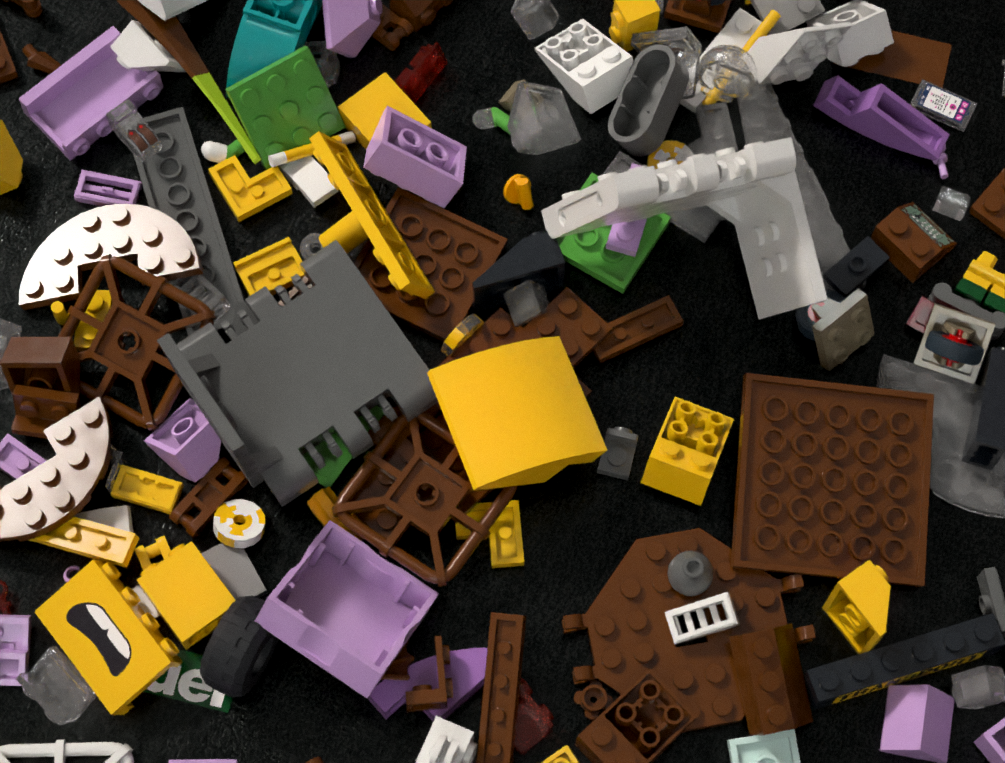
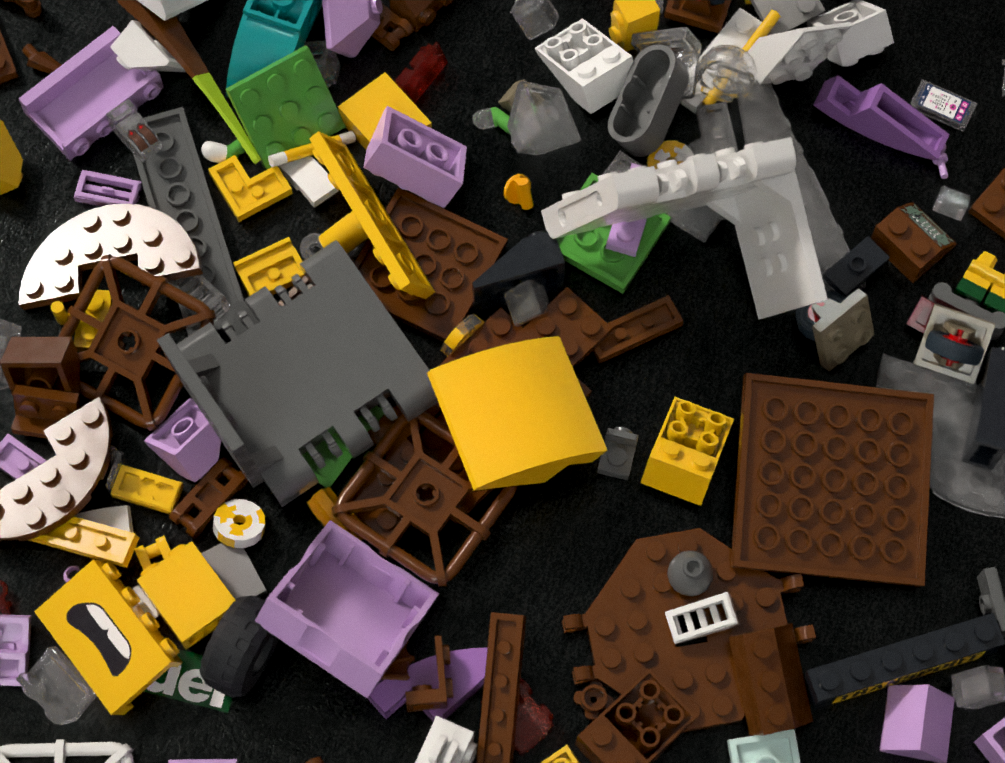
yellow plate [455,500,524,568] -> none
yellow slope [822,559,891,654] -> none
reddish brown sticker [833,30,952,89] -> none

